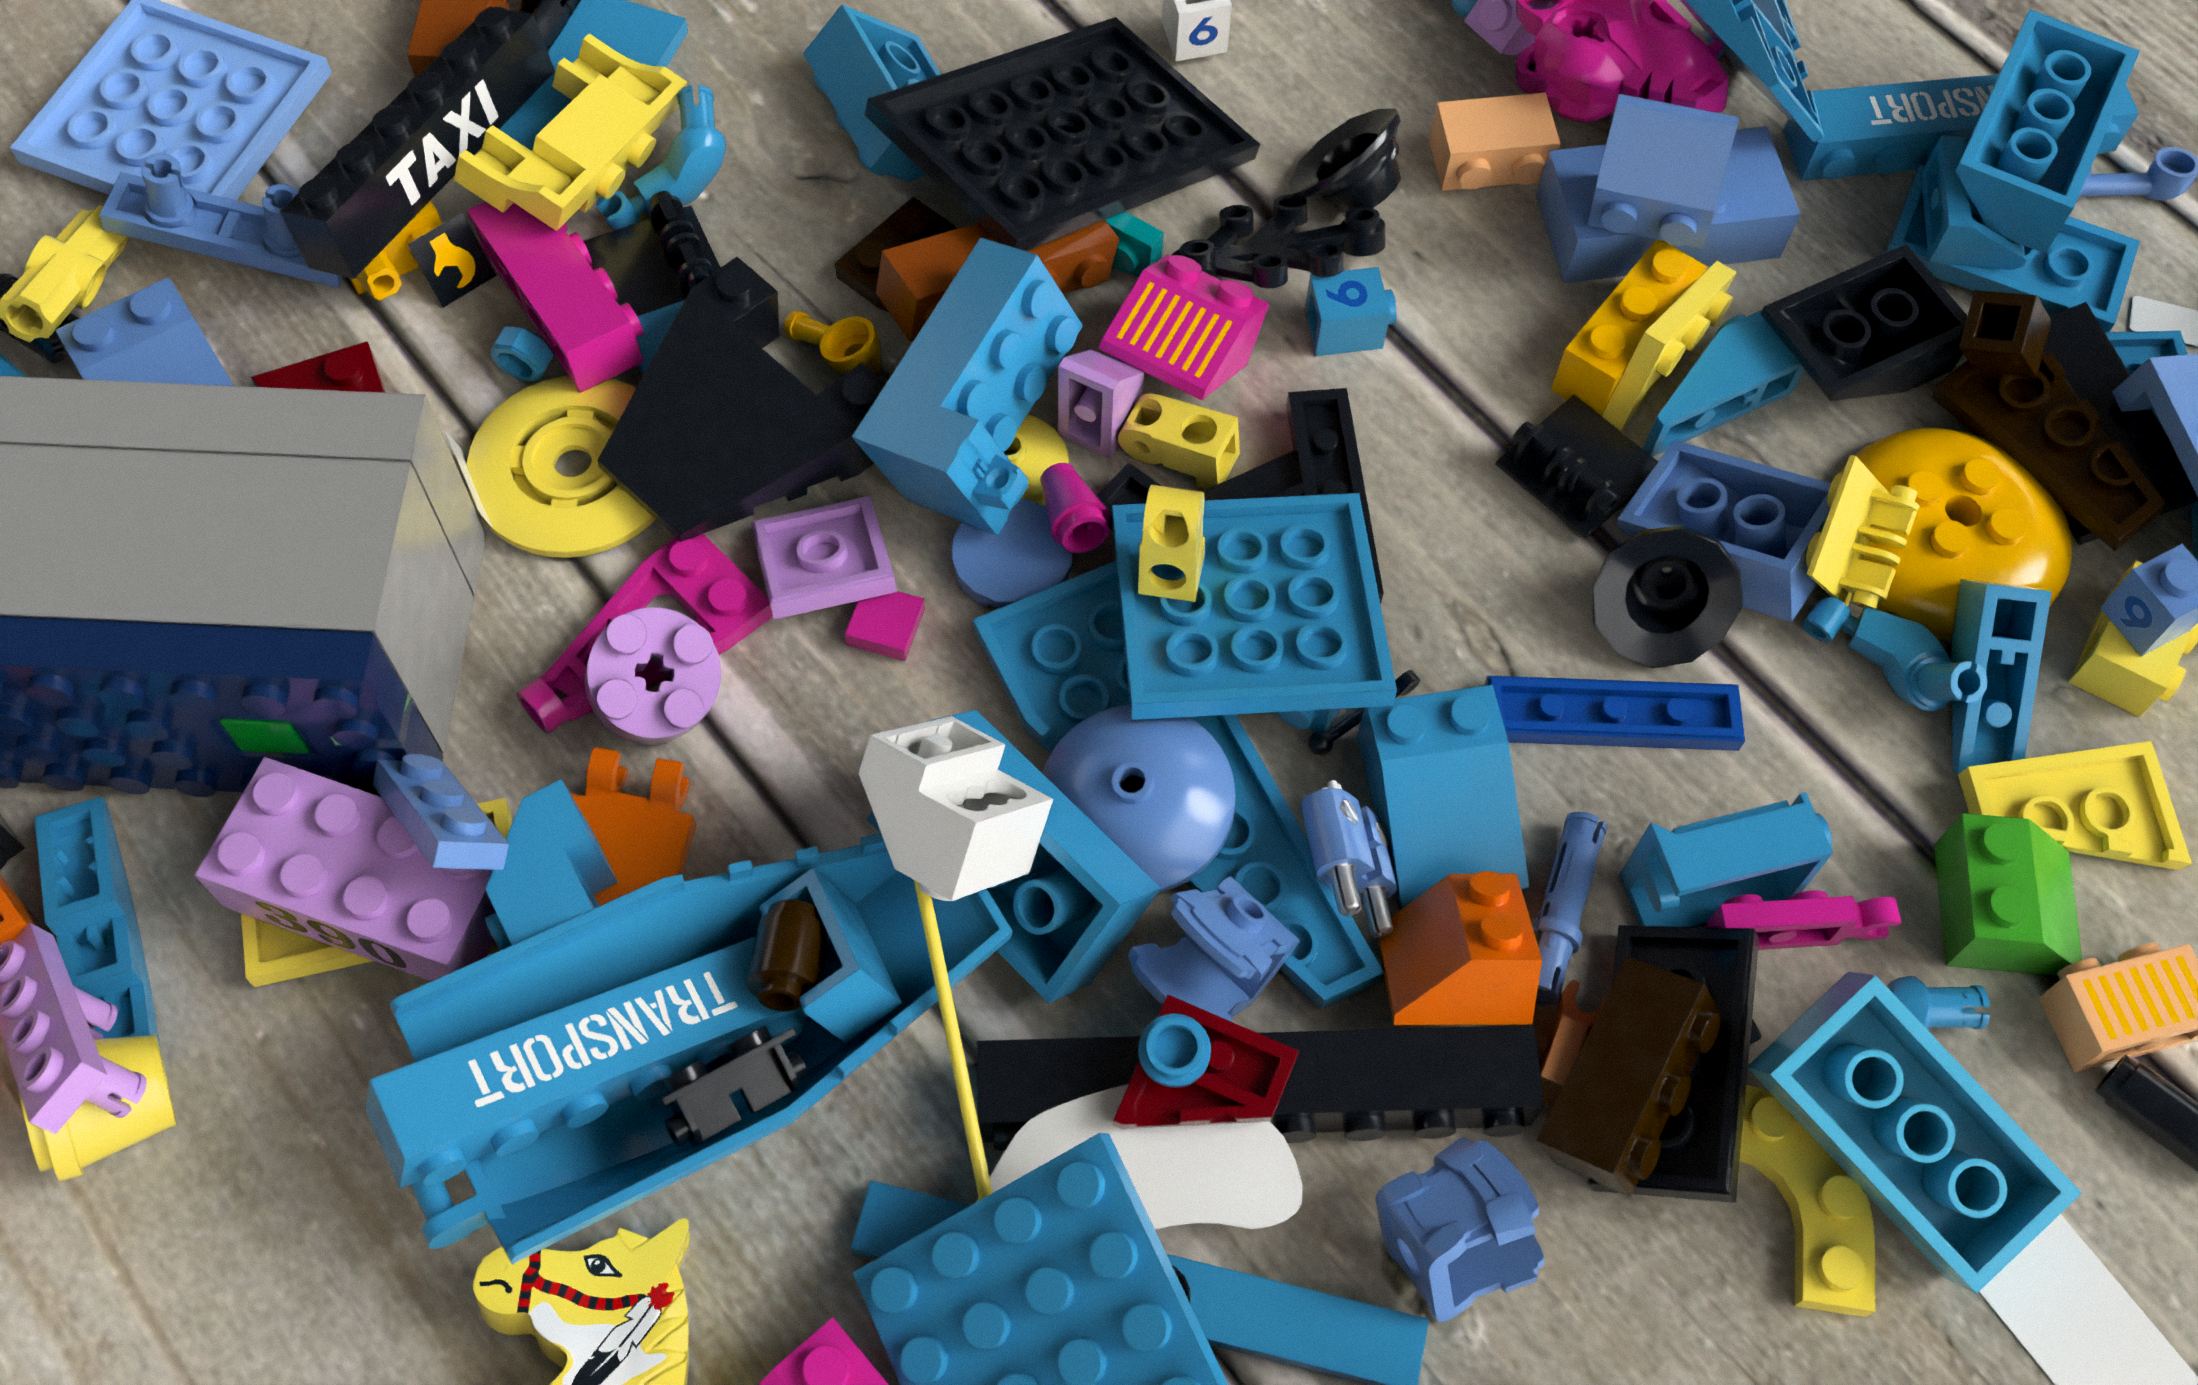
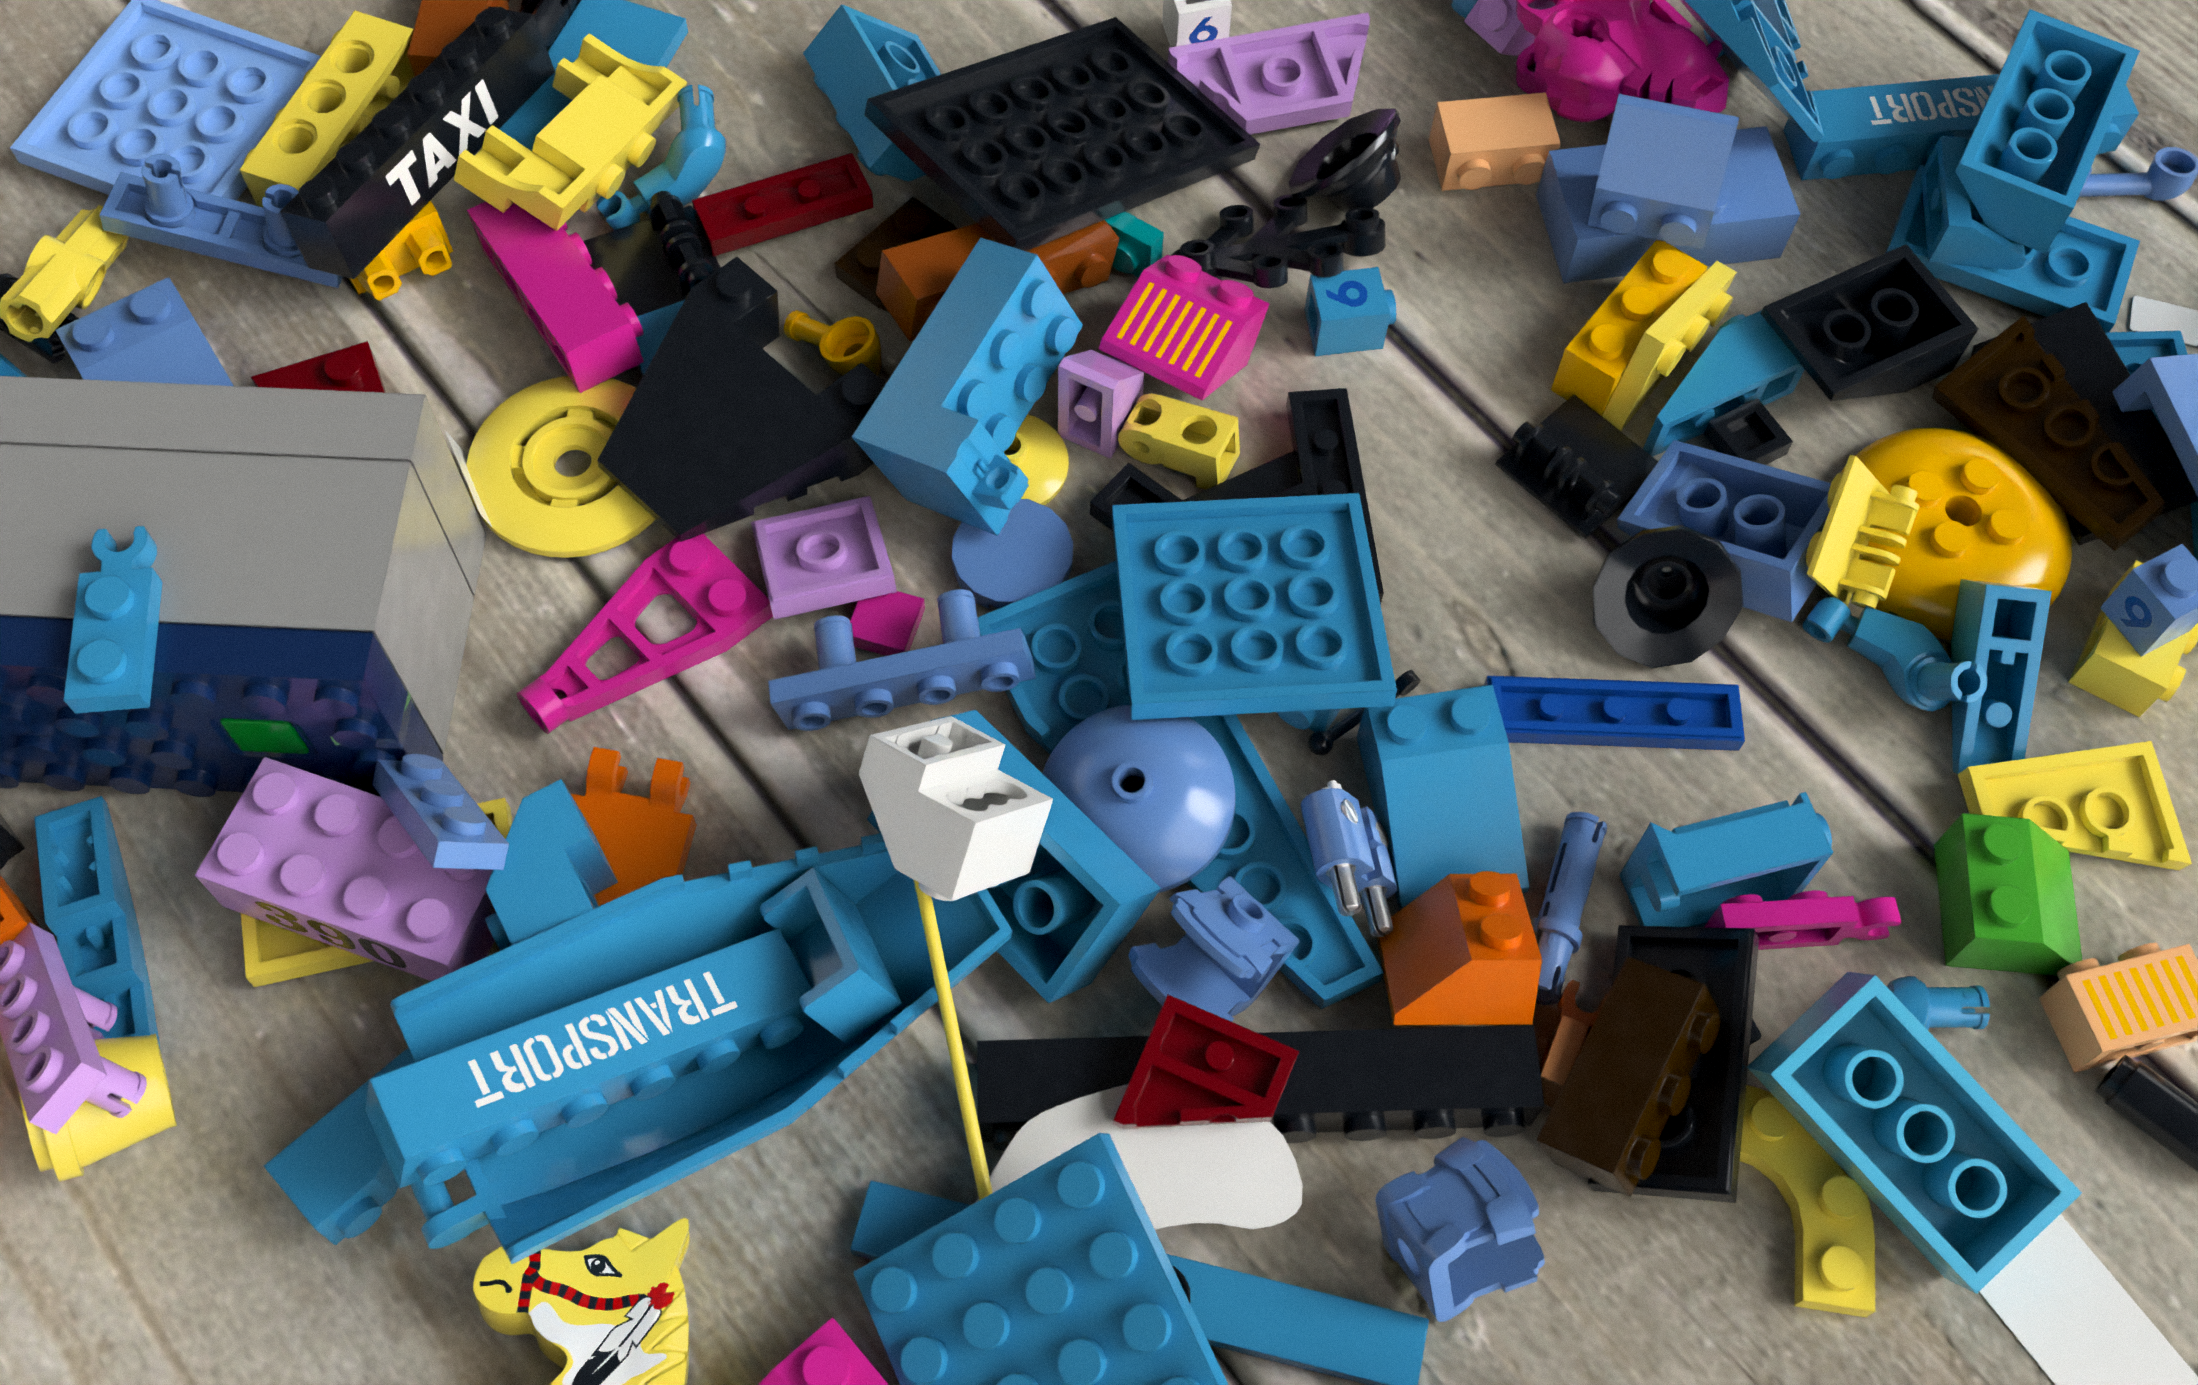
black sticker [407,212,496,308] -> none
dark azure tile [489,326,554,382] -> none
lavender brick [585,607,721,745] -> none
black hinge [649,1025,808,1147] -> none
dark brown brick [746,899,828,1011] -> none
dark pink cone [1040,463,1110,553] -> none
light yellow leg [1138,485,1205,602] -> none
dark azure plate [1138,1014,1211,1088] -> none
dark brown brick [1959,290,2051,378] -> none
none -> dark azure plate [64,526,163,714]
none -> light yellow brick [239,11,415,207]
none -> dark azure slope [264,1048,415,1246]
none -> dark red plate [692,153,874,257]
none -> medium blue plate [768,589,1036,731]
none -> lavender wing [1168,13,1370,135]
none -> black plate [1703,398,1793,465]

